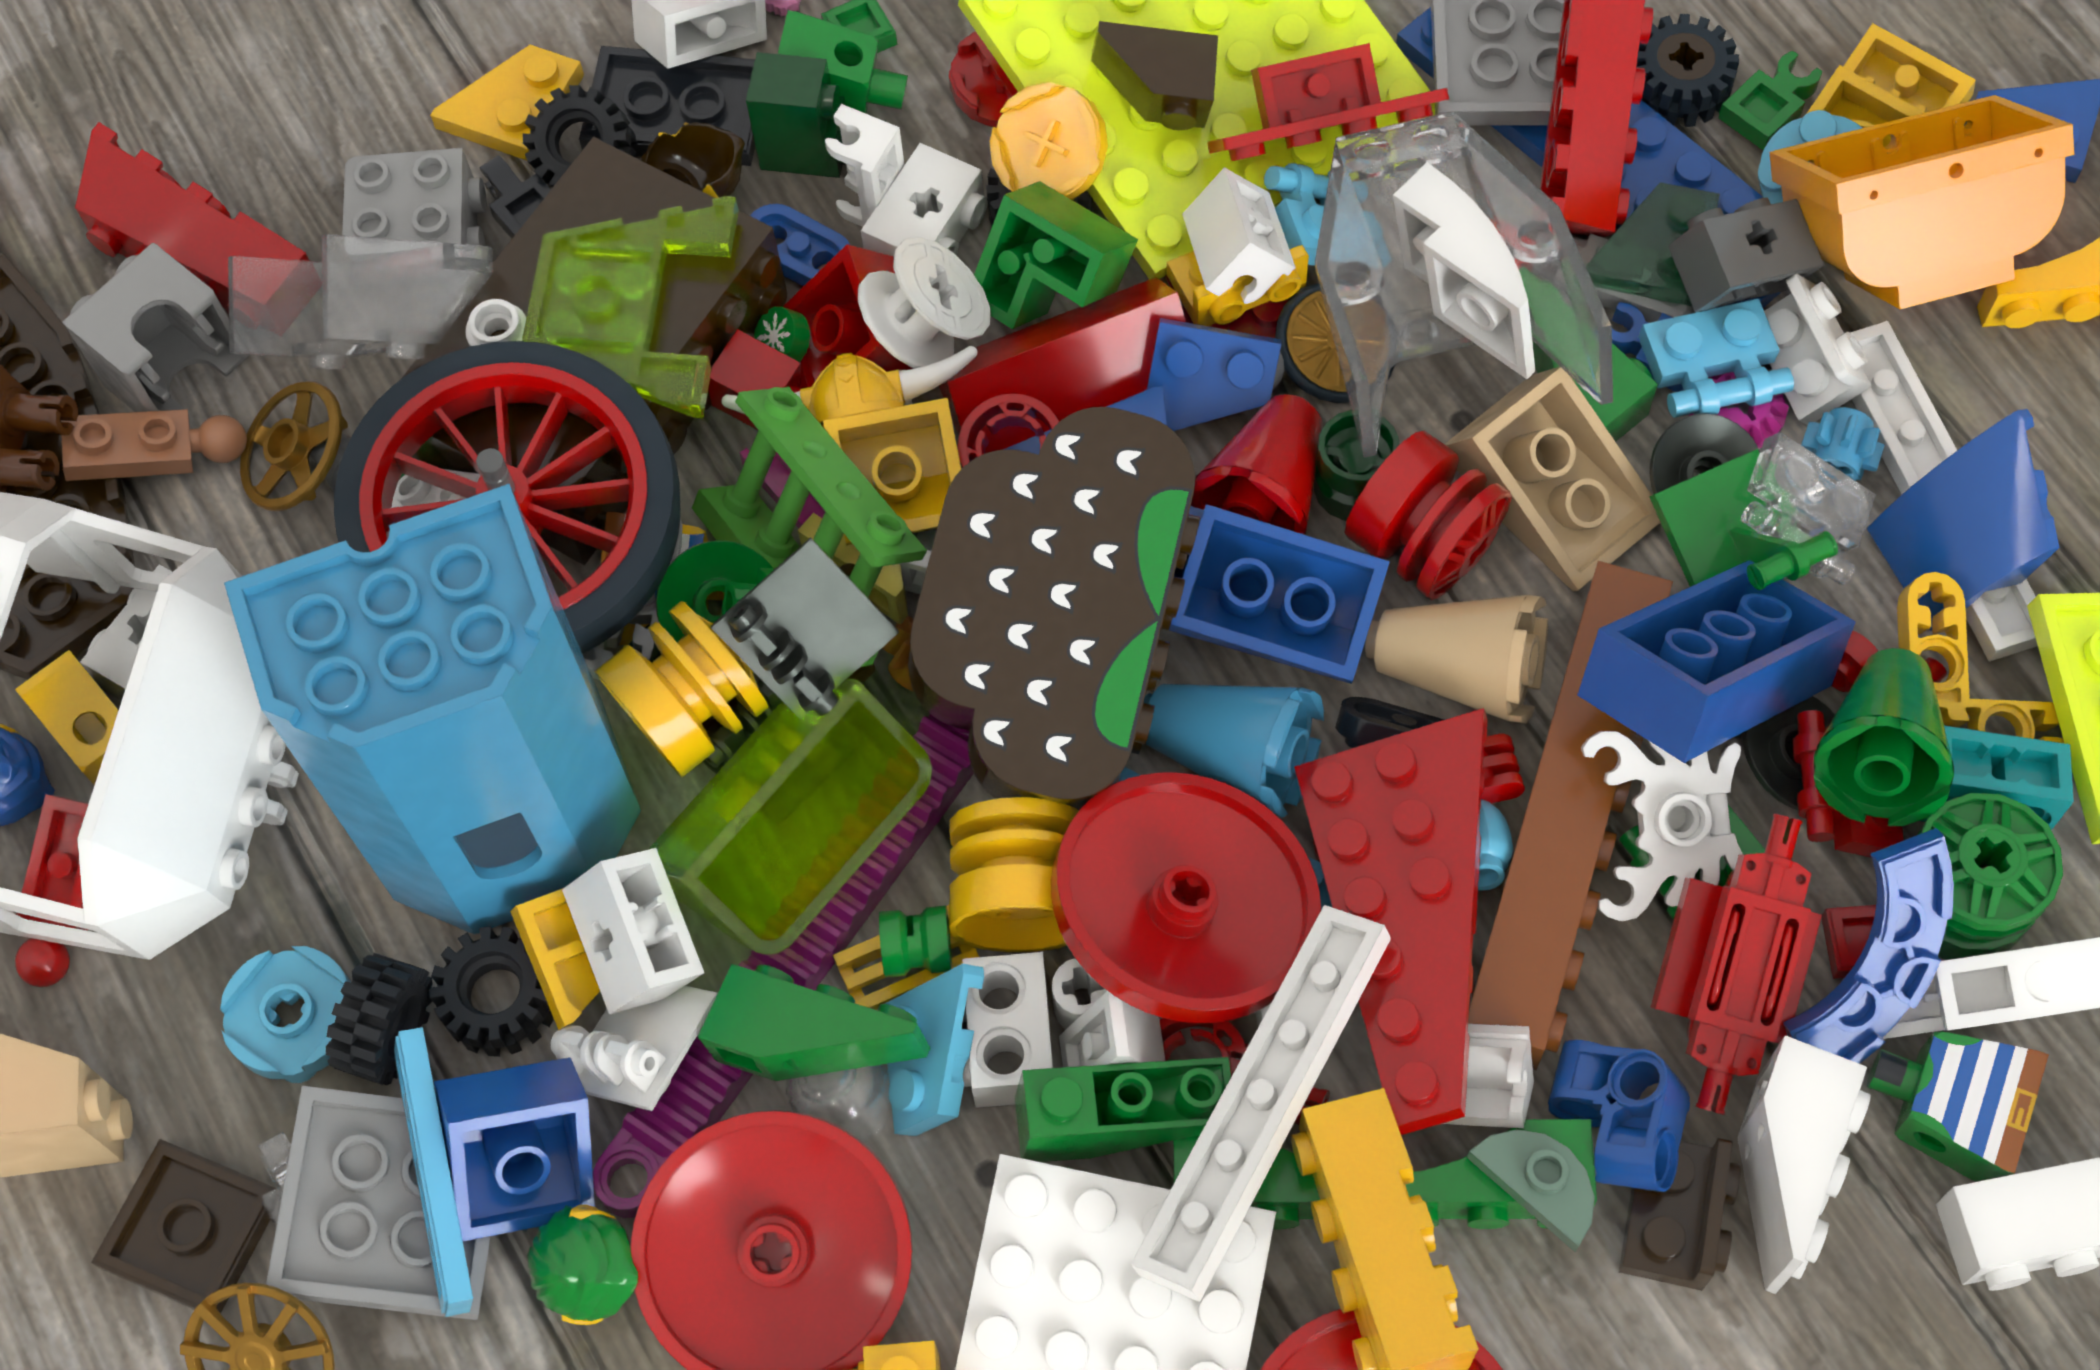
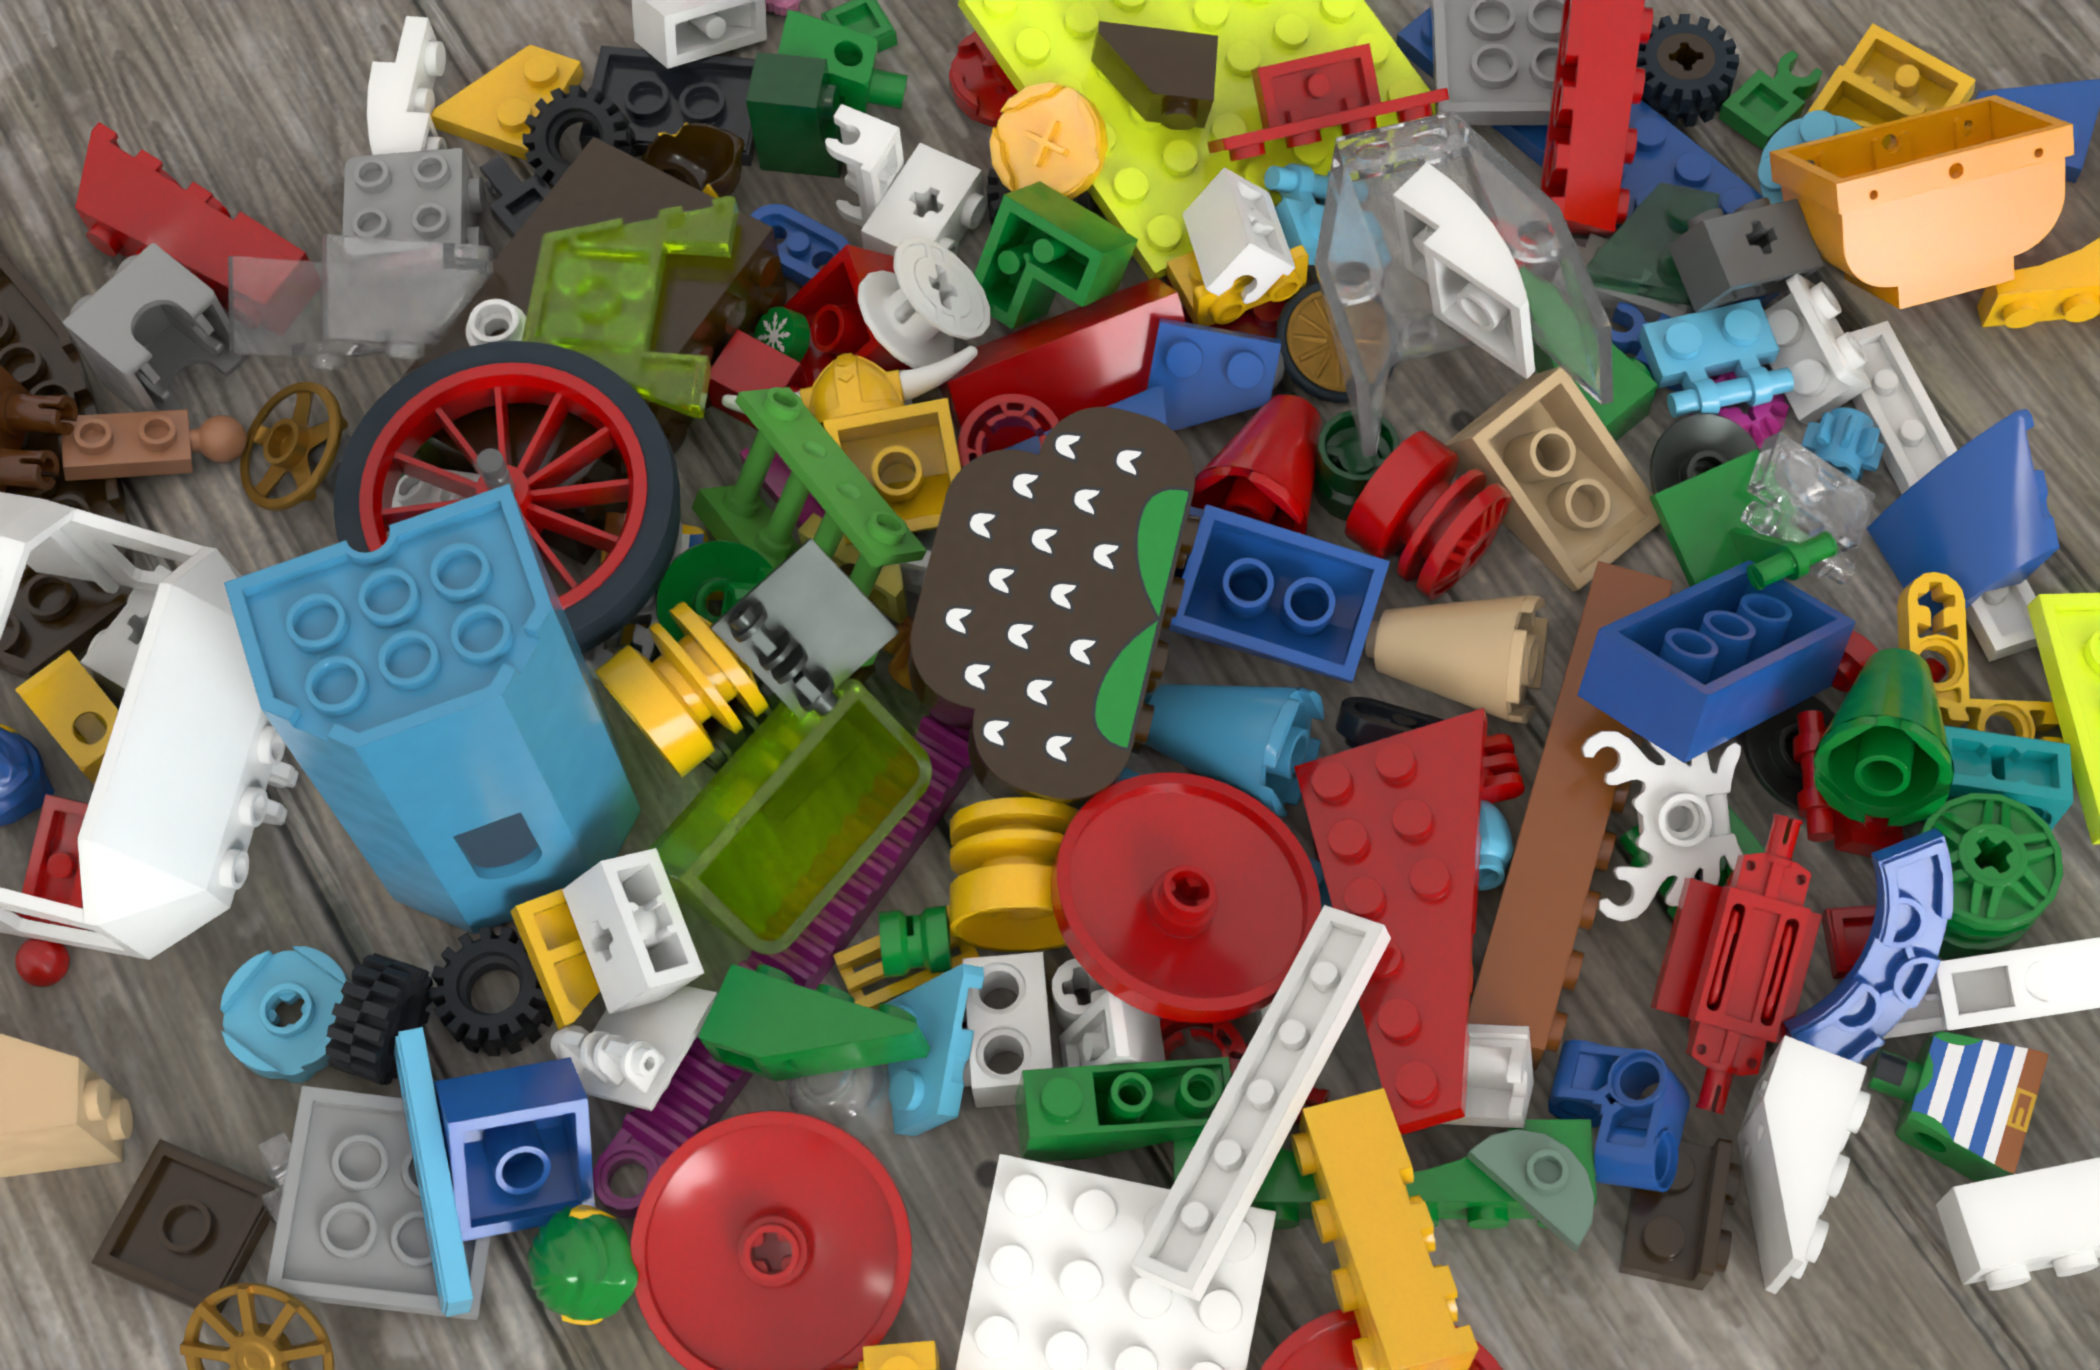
none -> white slope [367,16,447,155]

